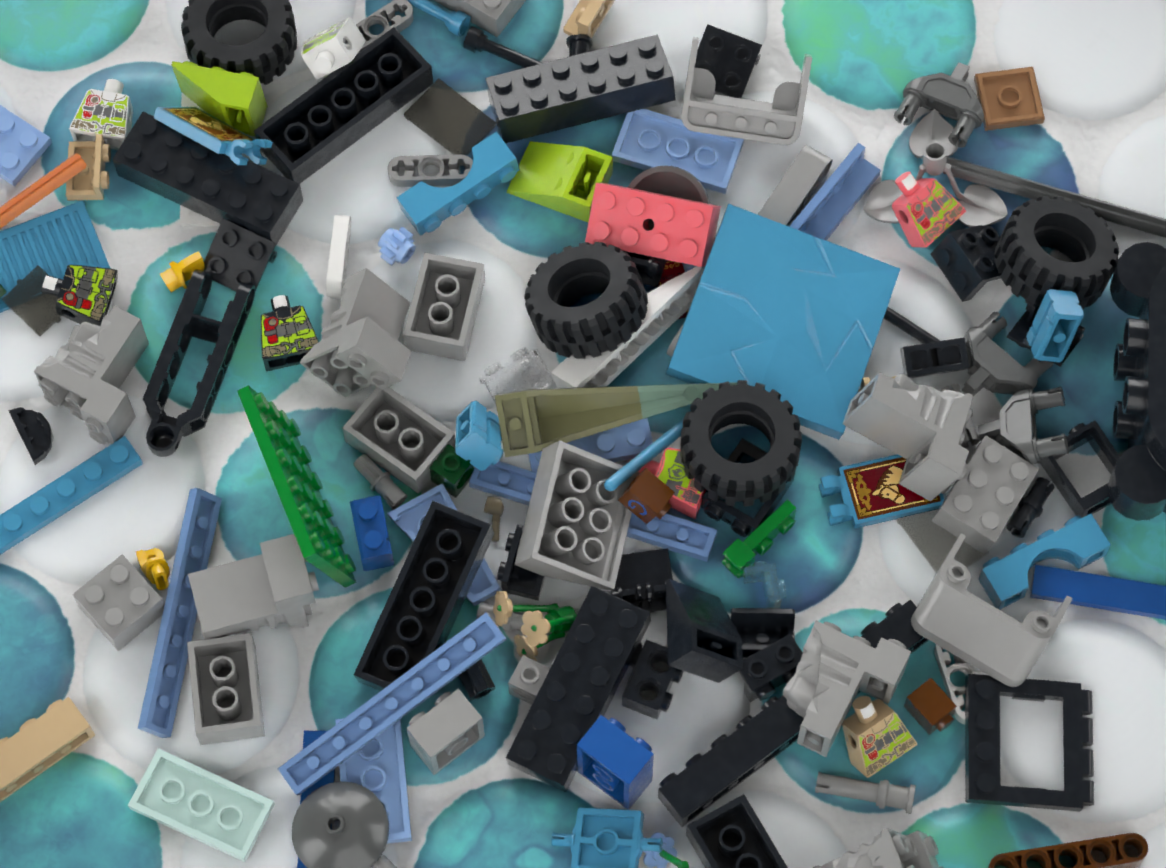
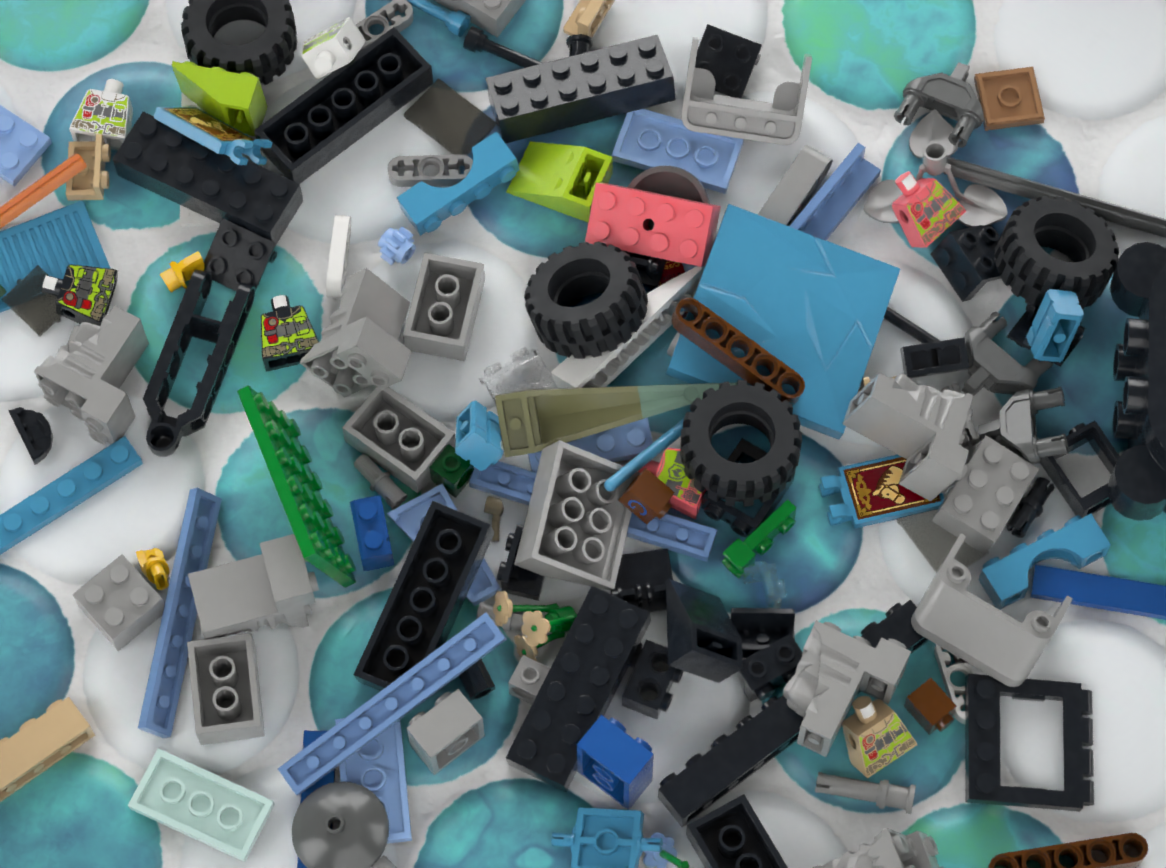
none -> reddish brown beam [672,298,805,406]

